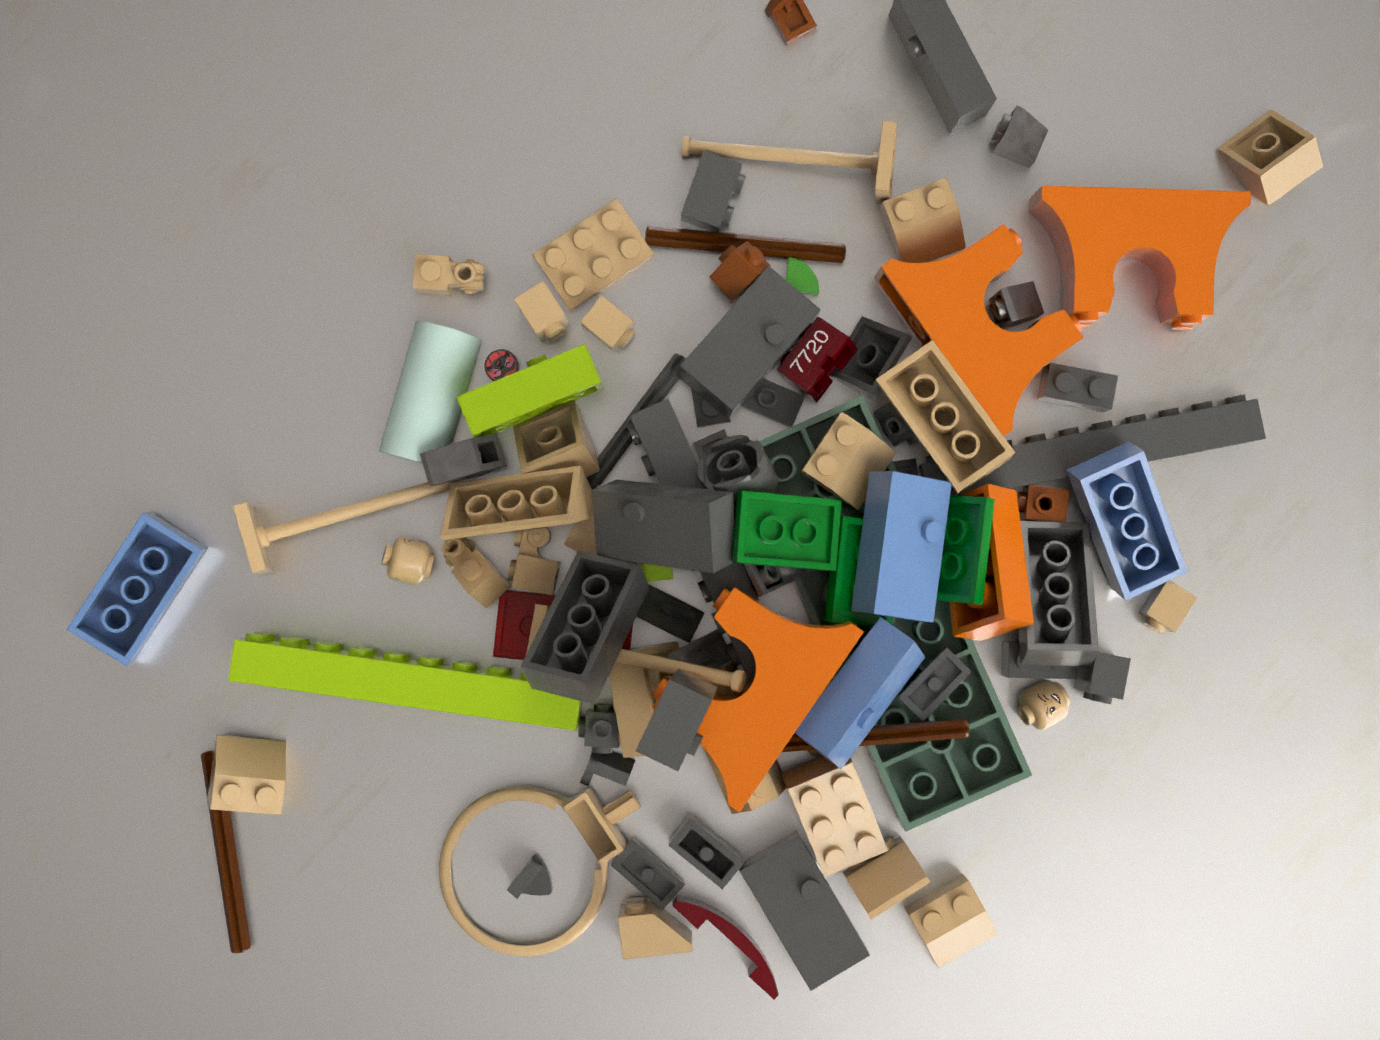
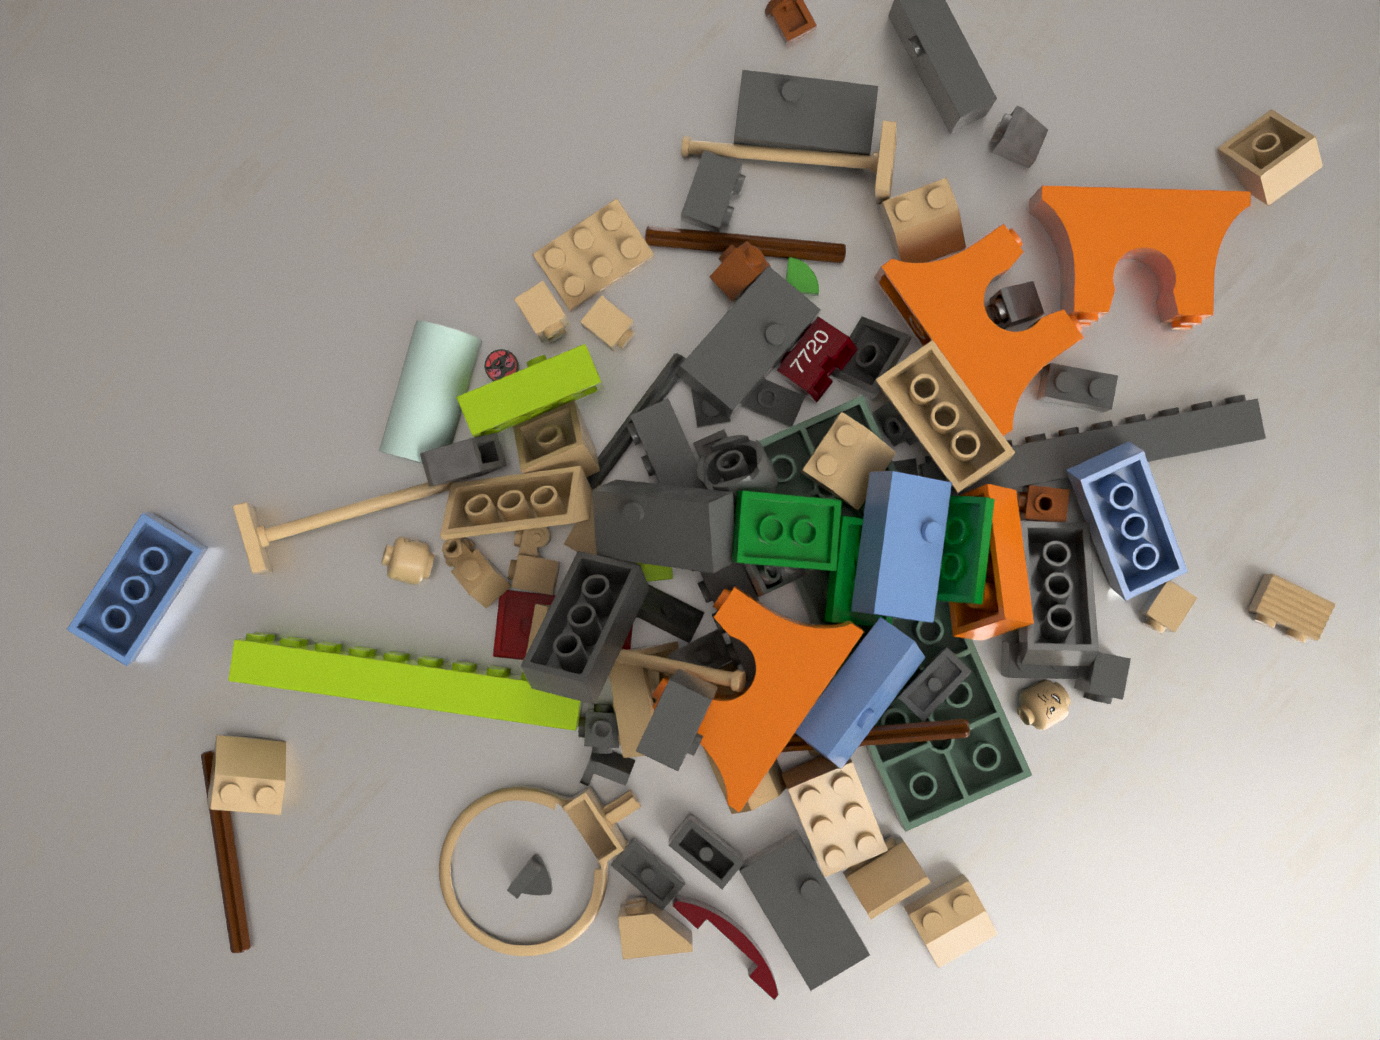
tan brick [413,254,485,296] -> none
none -> dark grey brick [734,70,878,155]
none -> tan brick [1248,574,1335,643]

